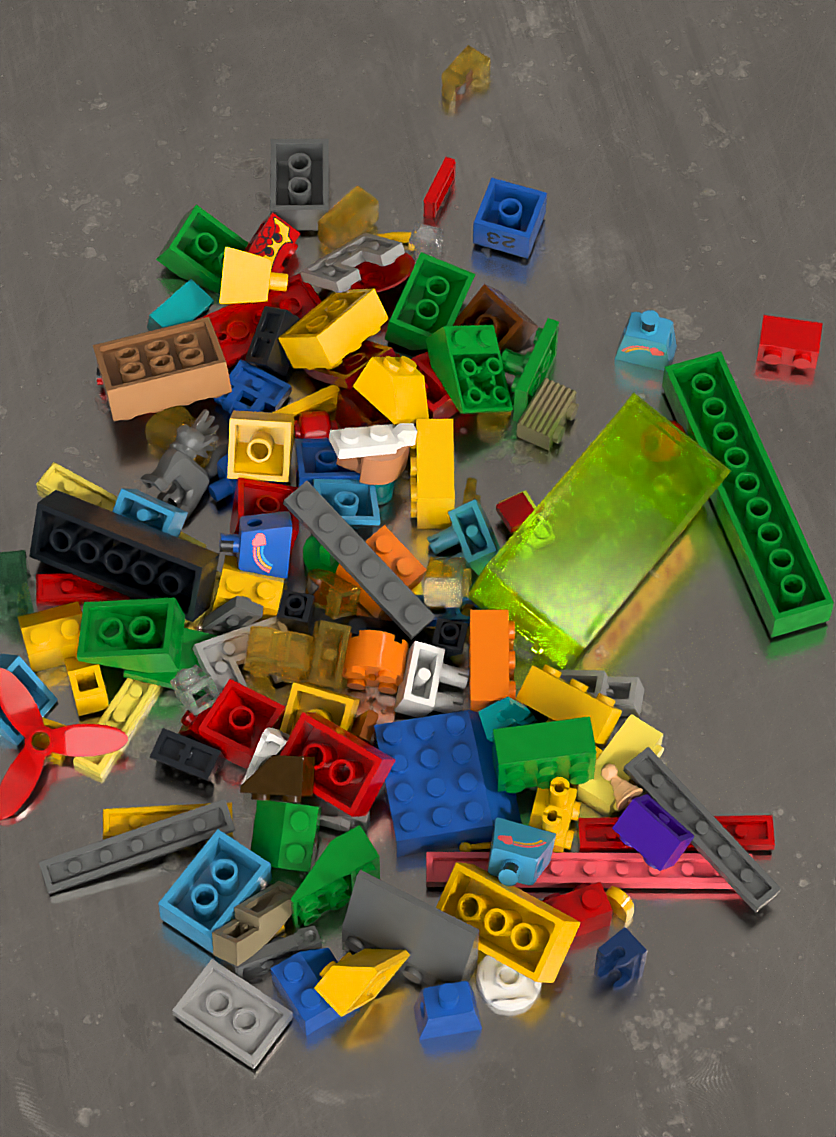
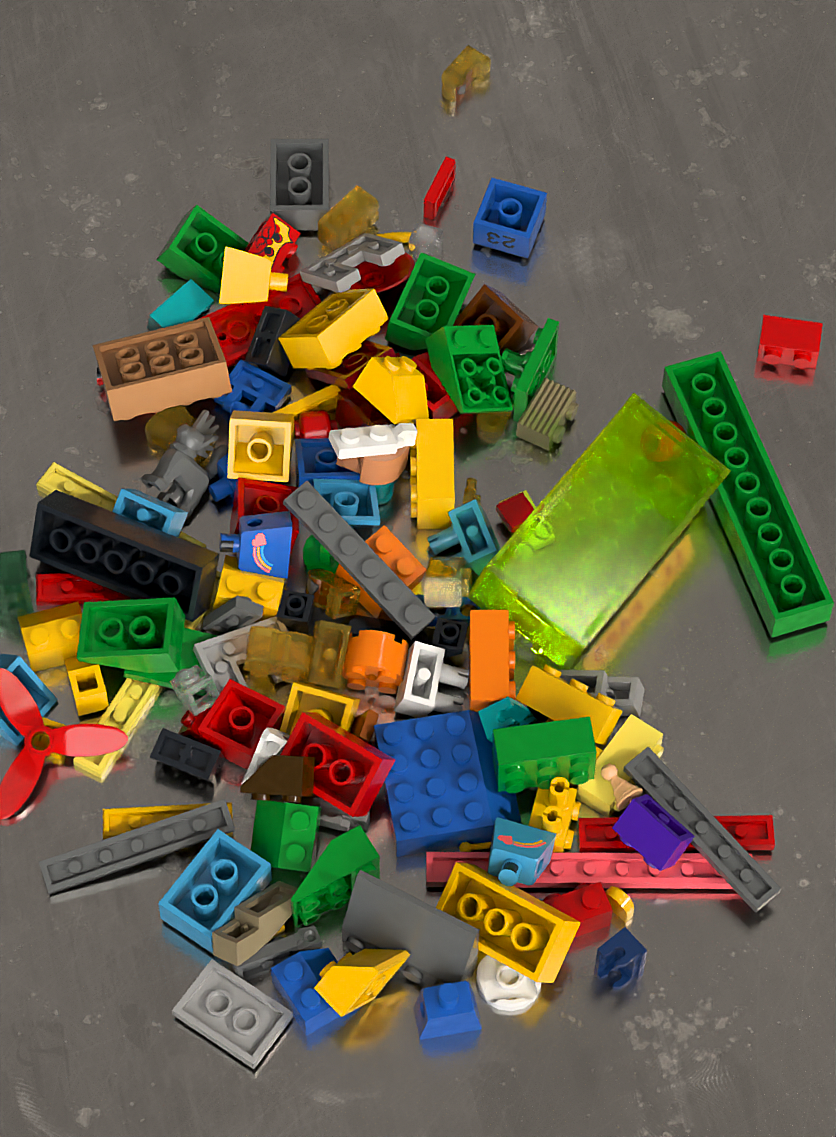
dark azure torso [615,310,677,371] -> none

